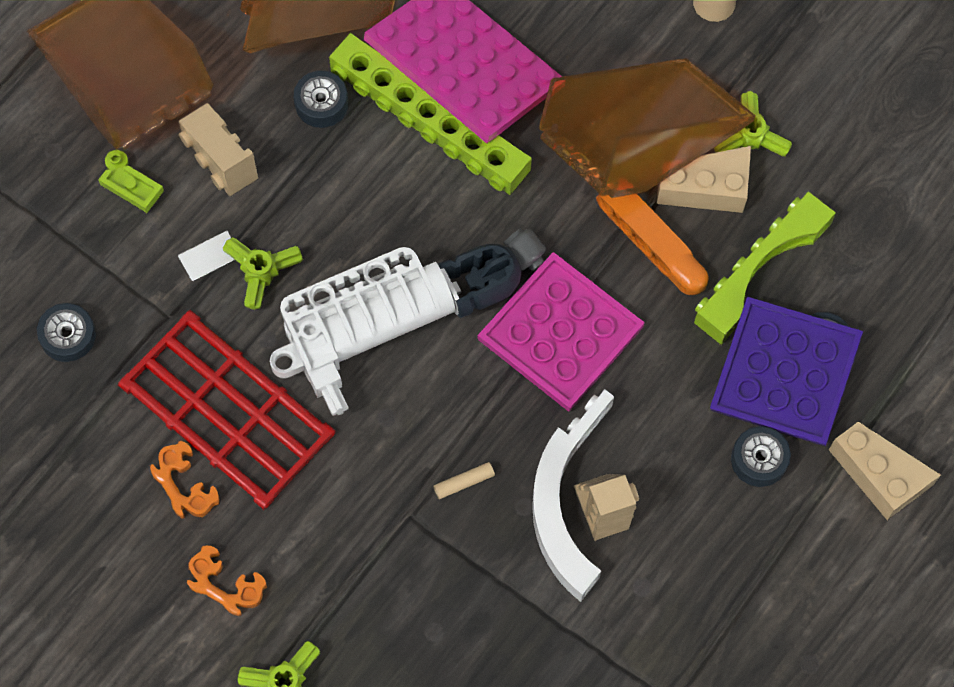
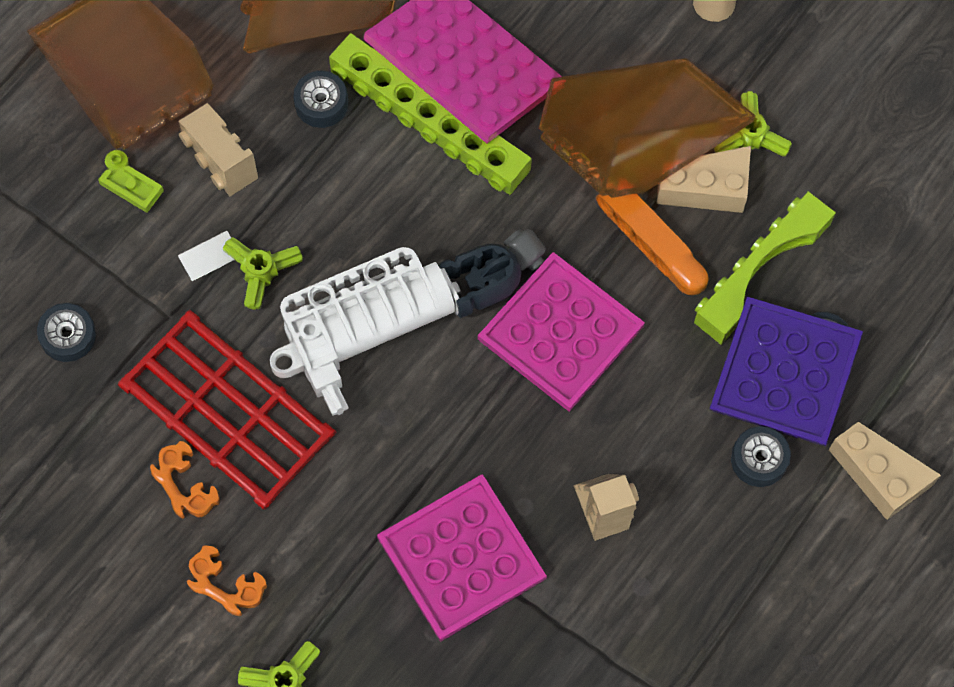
tan piece [433,462,495,499] -> none
white arch [532,389,614,602] -> none
none -> dark pink plate [377,474,547,642]

